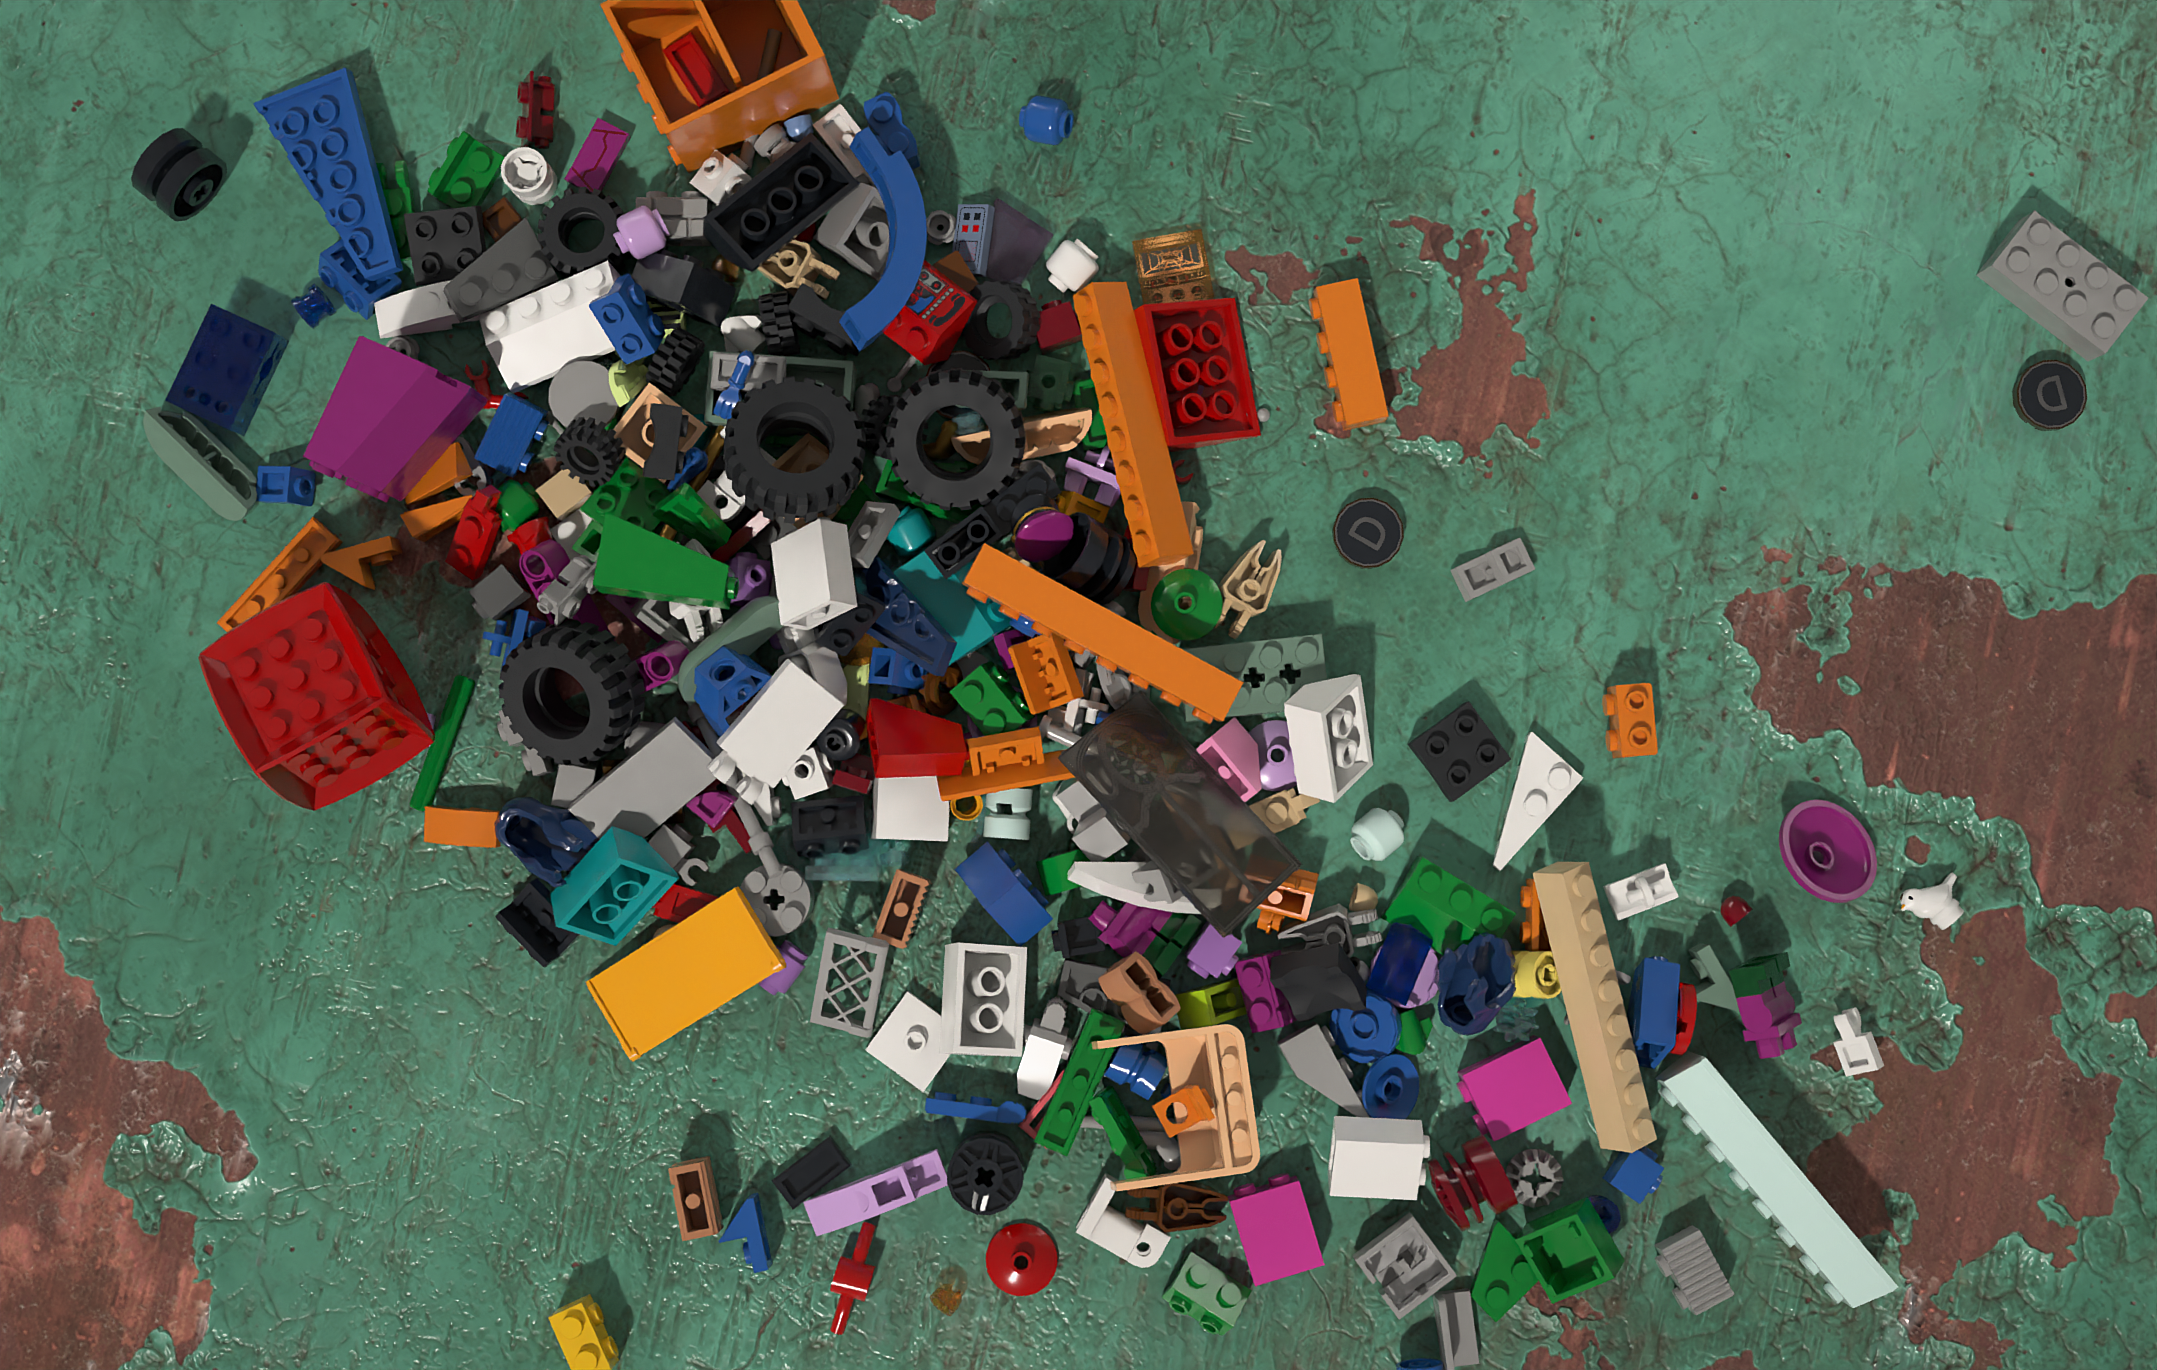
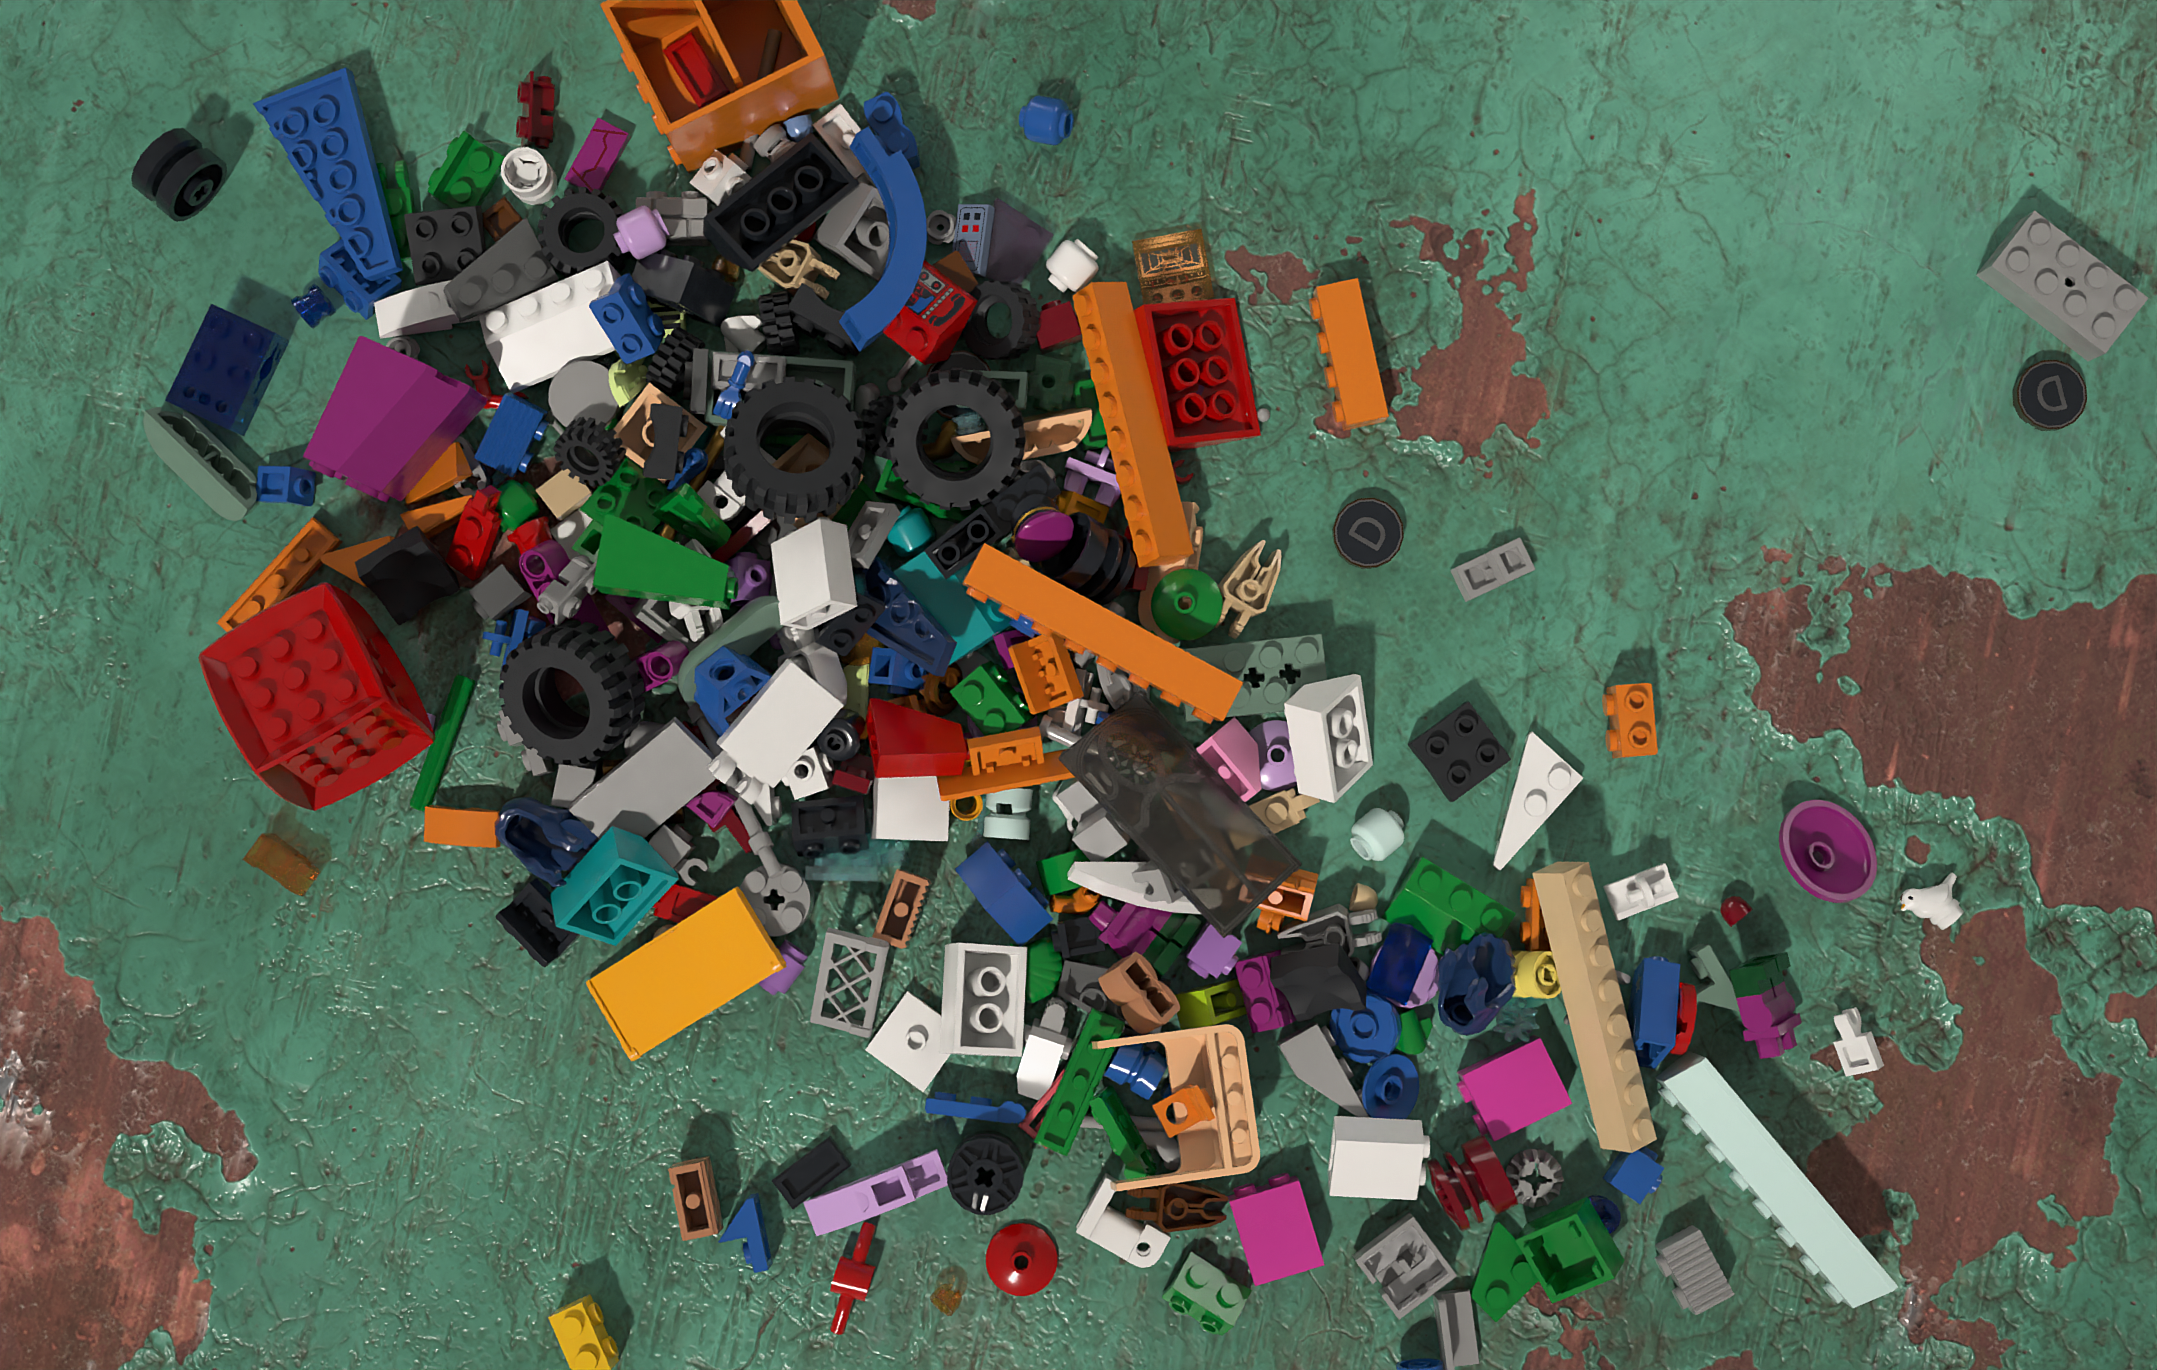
none -> clear orange leg [242,833,321,896]
none -> black brick [355,526,461,626]
none -> dark grey wing [683,348,708,414]
none -> green animal [1009,937,1063,1004]
none -> orange arm [1049,886,1102,915]

